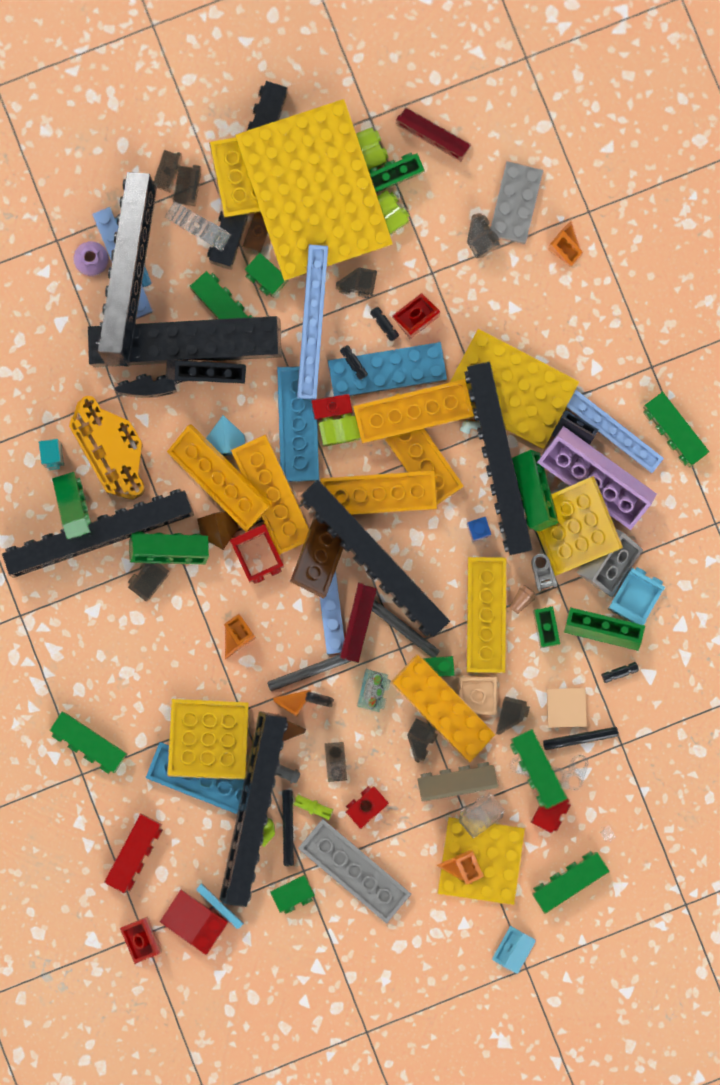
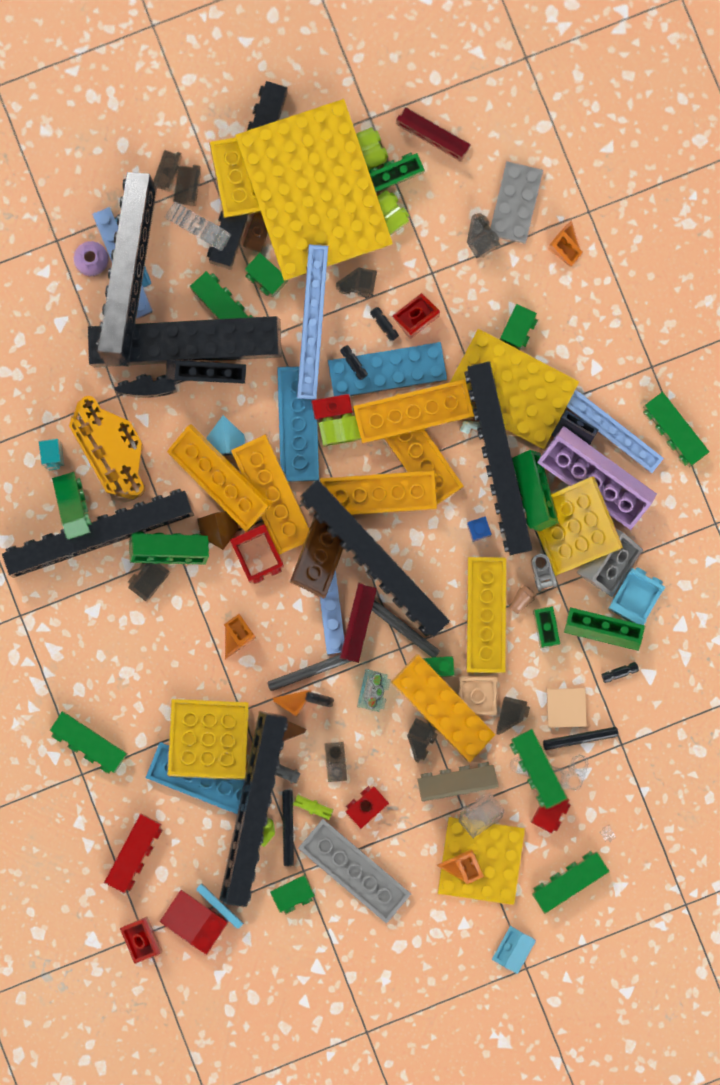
none -> green brick [500,304,538,350]

